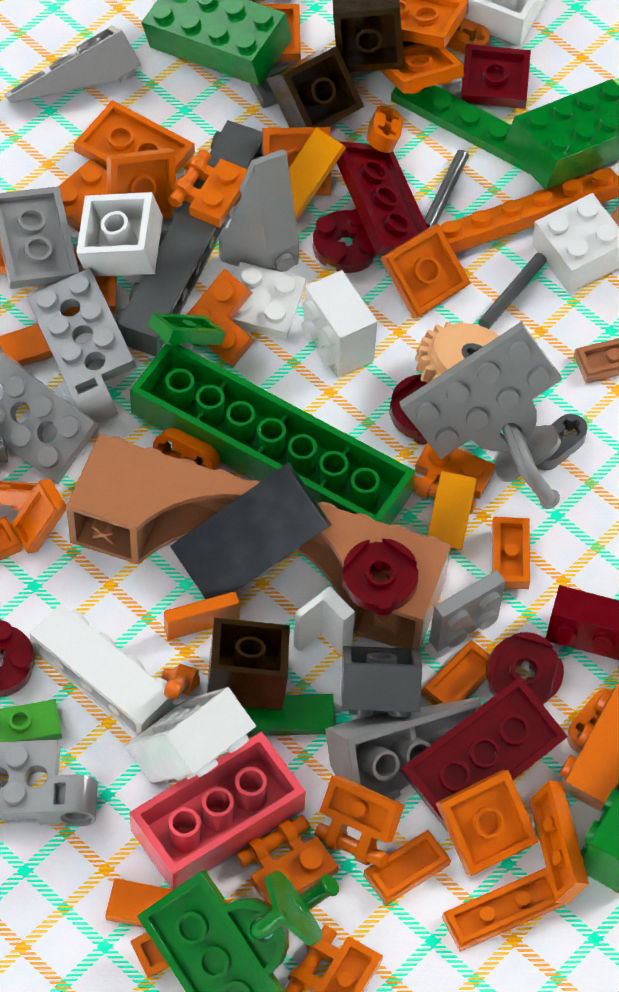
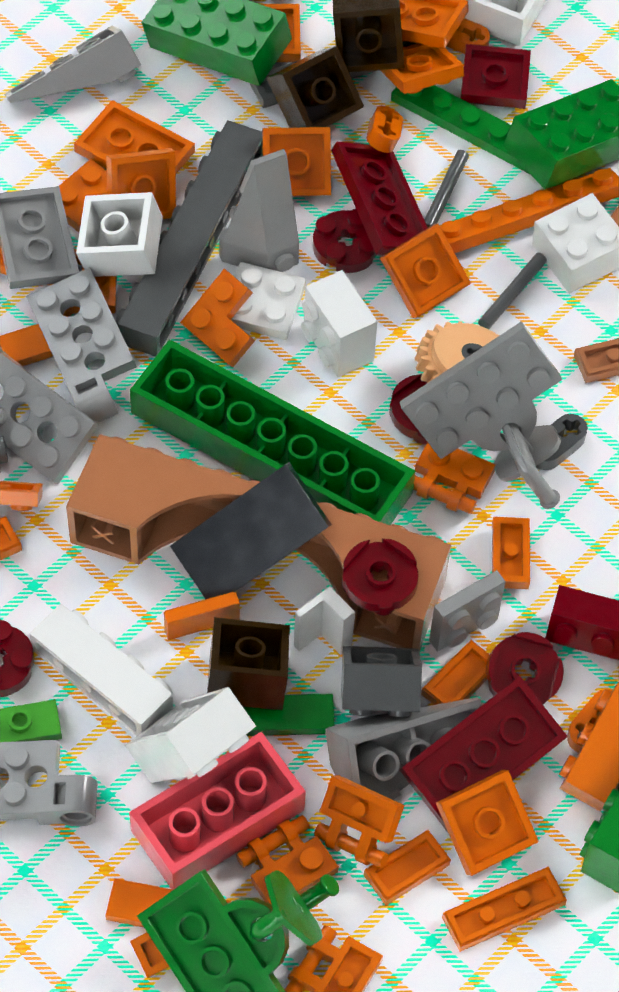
orange tile [11,478,66,554] -> none
green plate [148,313,226,347] -> none
orange beam [153,428,221,470] -> none
orange piece [161,664,200,700] -> none
orange plate [168,149,247,228] -> none
light orange tile [289,127,346,222] -> none
light orange tile [427,471,477,550] -> none
orange plate [529,780,589,904] -> none

